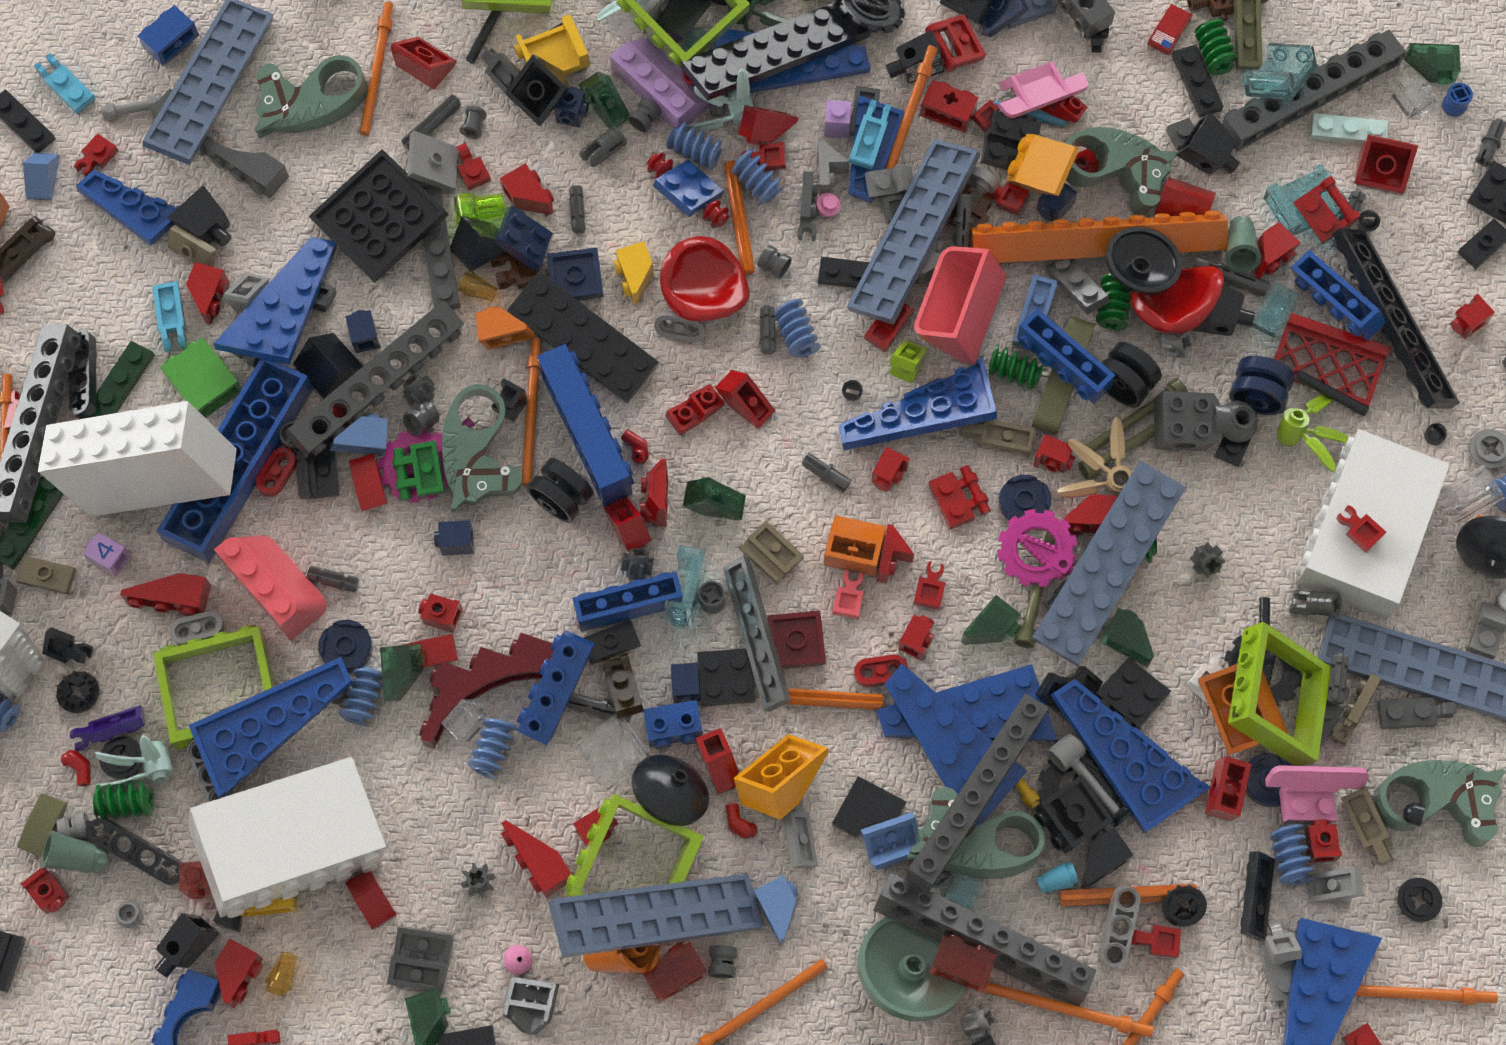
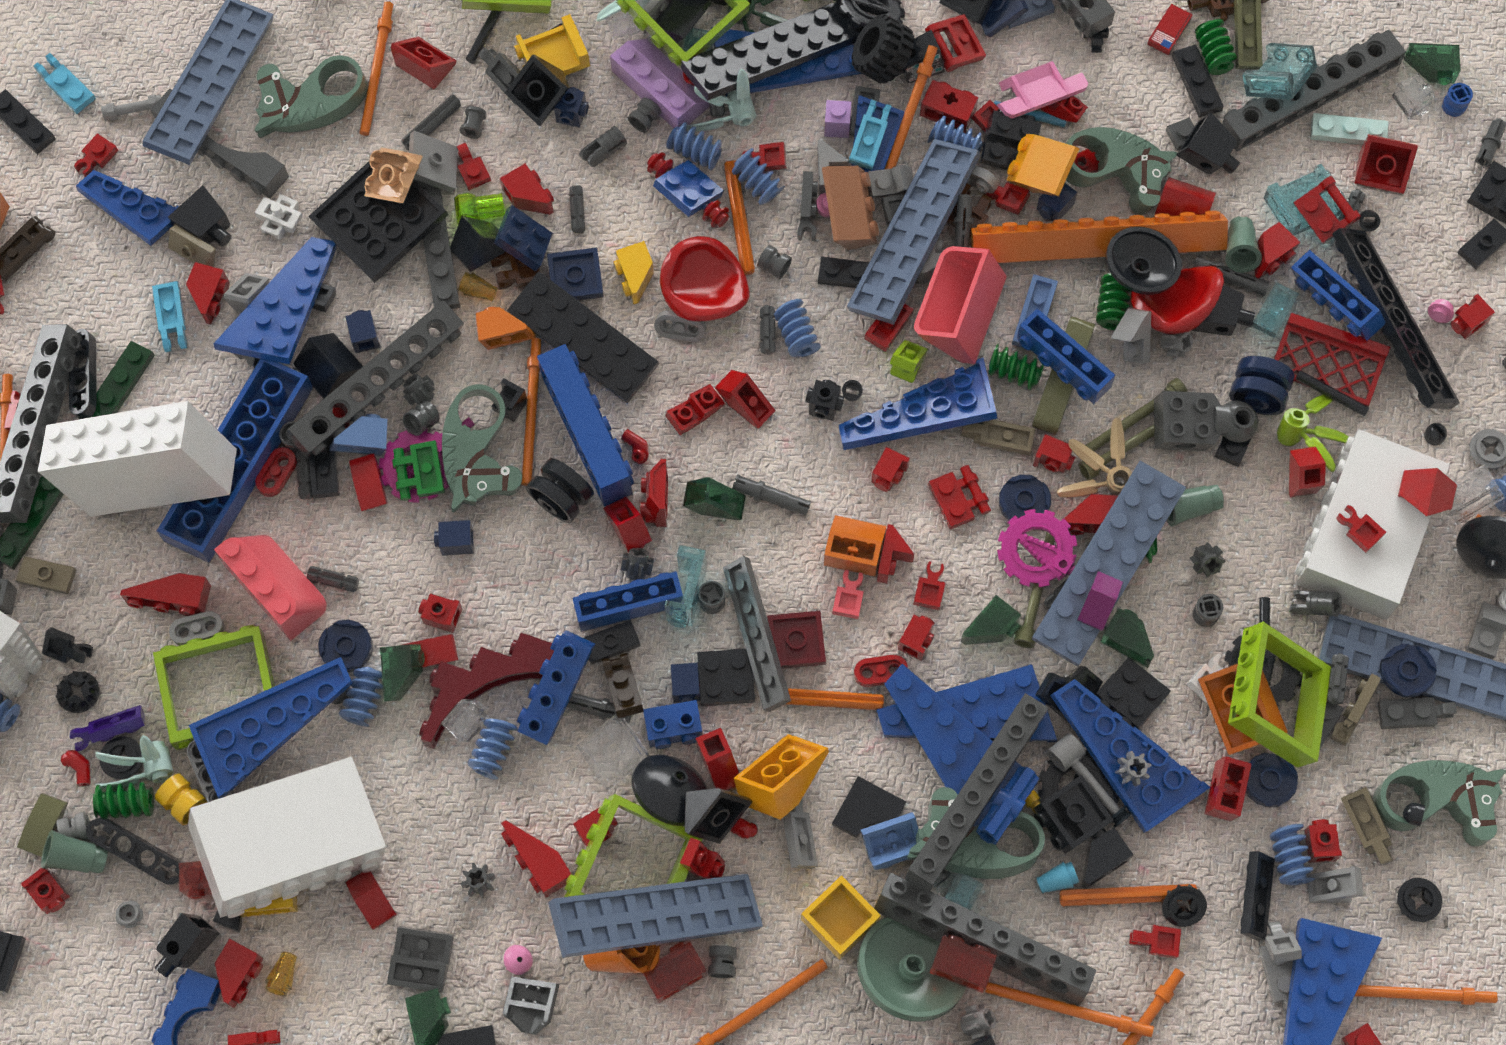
medium blue slope [23,153,60,201] -> none
lavender brick [84,532,131,577] -> none
blue brick [138,5,199,66] -> none
bright green brick [160,337,242,418] -> none
clear green slope [578,71,630,129] -> none
red slope [738,105,799,145] -> none
dark tan plate [739,521,804,585] -> none
medium blue slope [754,875,799,945] -> none
dark grey axle [802,453,852,494] -> none
dark grey plate [1046,259,1109,315] -> none
light grey beam [1099,886,1140,968] -> none
black wheel [1101,342,1162,408] -> none
bright pink plate [1265,765,1369,823] -> none
none -> yellow wheel [154,773,207,826]
none -> white piece [255,194,303,240]
none -> light nougat slope [364,148,423,203]
none -> red slope [680,838,725,880]
none -> black slope [685,788,753,844]
none -> dark grey pin [732,474,811,517]
none -> yellow piece [801,875,881,960]
none -> black brick [805,380,844,421]
none -> nougat slope [822,166,879,250]
none -> black tyre [851,14,914,84]
none -> medium blue piece [928,116,984,153]
none -> blue piece [976,766,1040,845]
none -> magenta slope [1077,571,1123,631]
none -> light grey slope [1111,308,1151,364]
none -> light grey gear [1115,751,1152,787]
none -> sand green plant [1166,485,1224,527]
none -> dark grey wheel [1193,594,1223,627]
none -> red slope [1289,446,1326,497]
none -> dark blue tile [1381,644,1437,698]
none -> red slope [1398,468,1457,516]
none -> bright pink plate [1428,299,1454,323]

